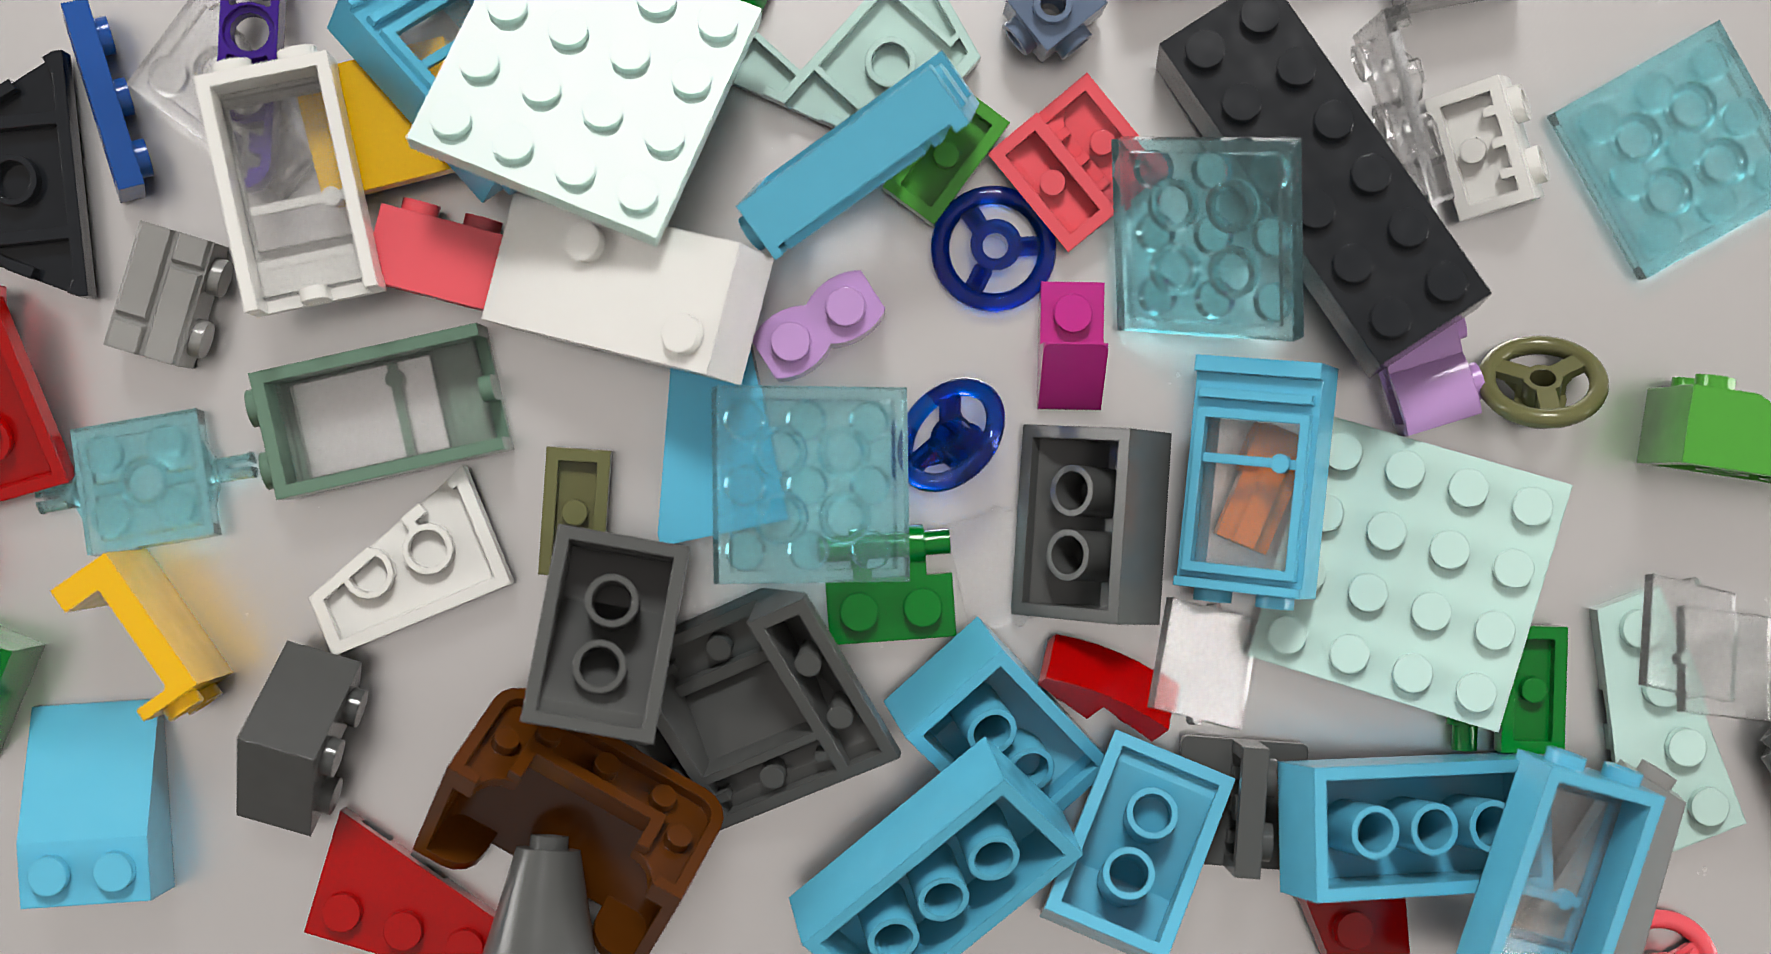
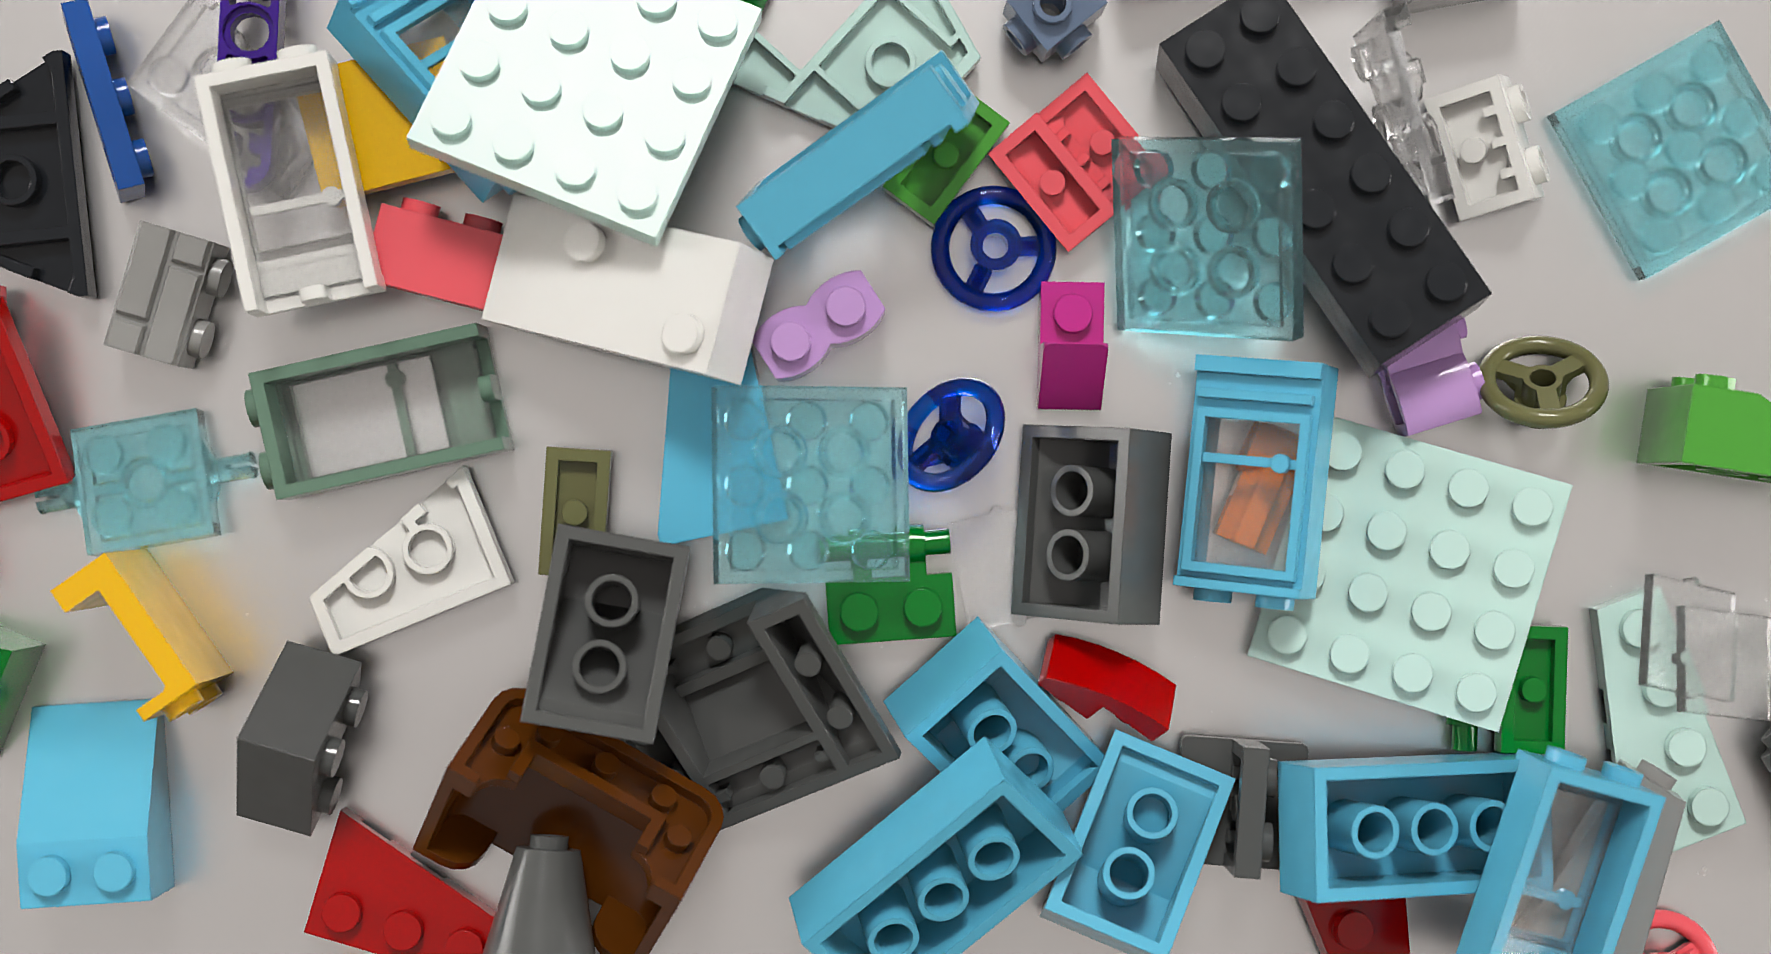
clear piece [1147,597,1258,730] -> none

